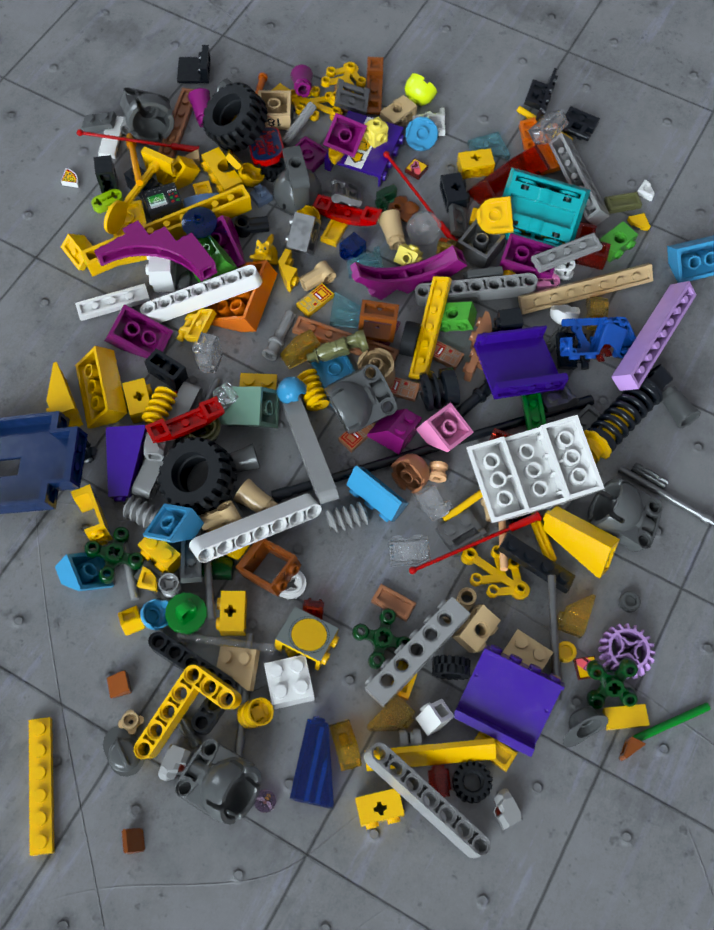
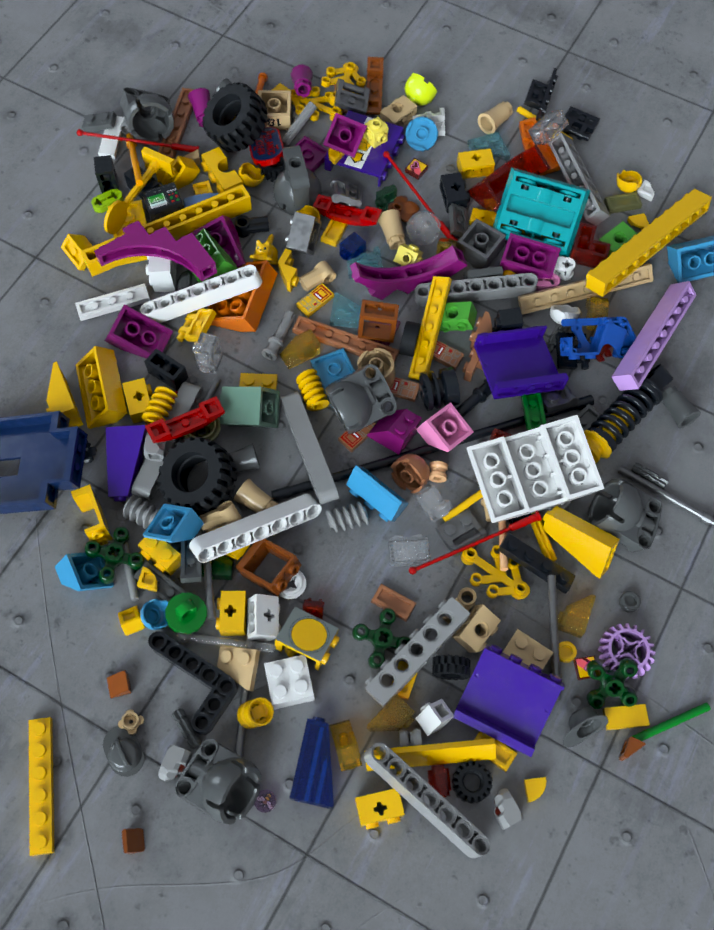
tile [61,168,79,188] -> none
yellow beam [134,665,242,759] -> none
light grey wheel [158,573,182,598] -> none
black bracket [177,45,211,84] -> none
clear blue dish [181,207,217,238] -> none
clear tile [212,382,239,410] -> none
yellow tile [225,149,242,170] -> none
sand blue tile [250,184,273,208] -> none
dark azure hair [277,376,307,404] -> none
olive piece [306,329,370,363] -> none
yellow tile [477,196,514,234] -> none
light grey tile [531,233,603,273] -> none
none -> white brick [247,594,281,641]
none -> tan plant [478,101,513,135]
none -> yellow tile [523,777,546,803]
none -> yellow brick [586,188,712,297]
none -> yellow hair [616,170,643,193]

